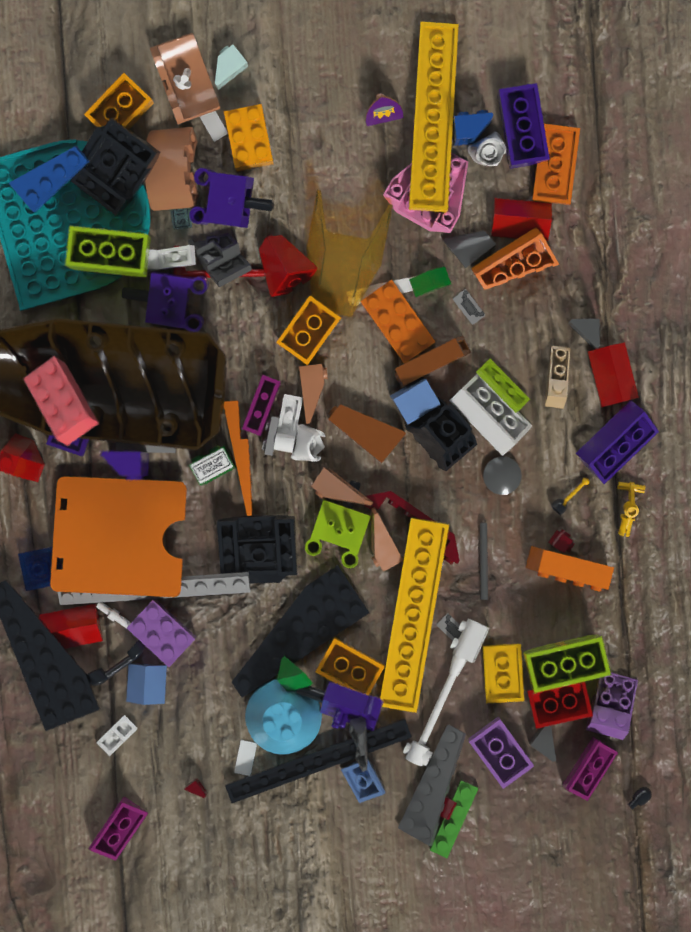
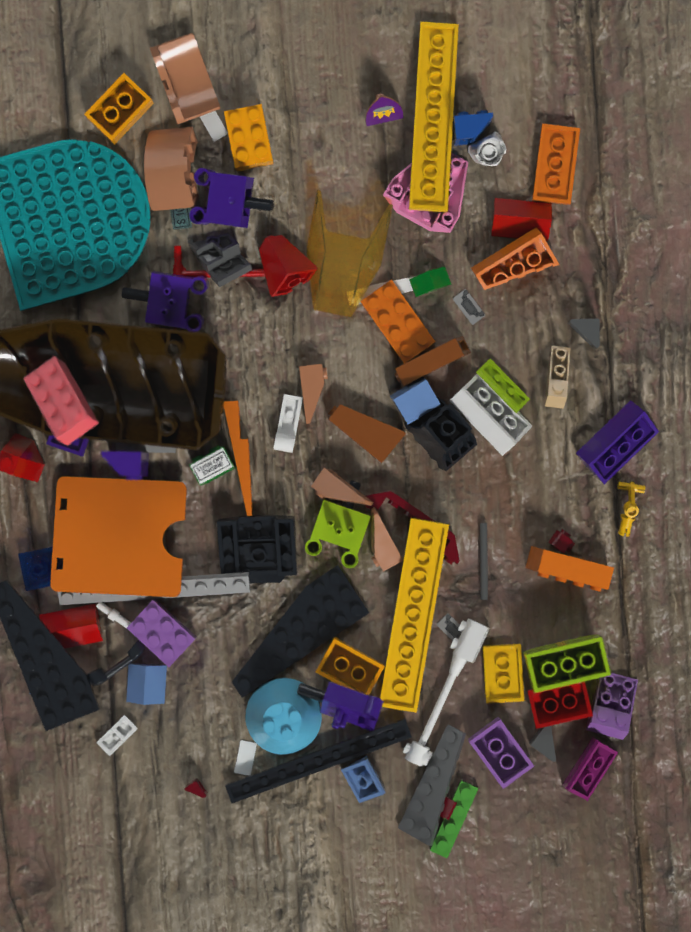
blue wing [9,146,90,212] -> none
lime brick [66,226,151,277] -> none
black slope [71,118,161,216] -> none
magenta slope [88,796,148,861] -> none
white plate [147,245,196,271] -> none
white plate [173,68,192,90] -> none
light aqua slope [215,45,248,90] -> none
magenta brick [242,375,281,436] -> none
light grey plate [262,416,279,456] -> none
light orange brick [276,295,342,365] -> none
green slope [277,656,313,691] -> none
white hair [291,424,325,461] -> none
dark grey slope [349,717,368,772] -> none
dark grey slope [443,231,496,269] -> none
dark grey dish [483,457,522,495] -> none
dark purple slope [497,83,550,169] -> none
hinge [551,477,589,516] -> none
red slope [587,342,639,407] -> none
black cylinder [627,787,652,810] -> none

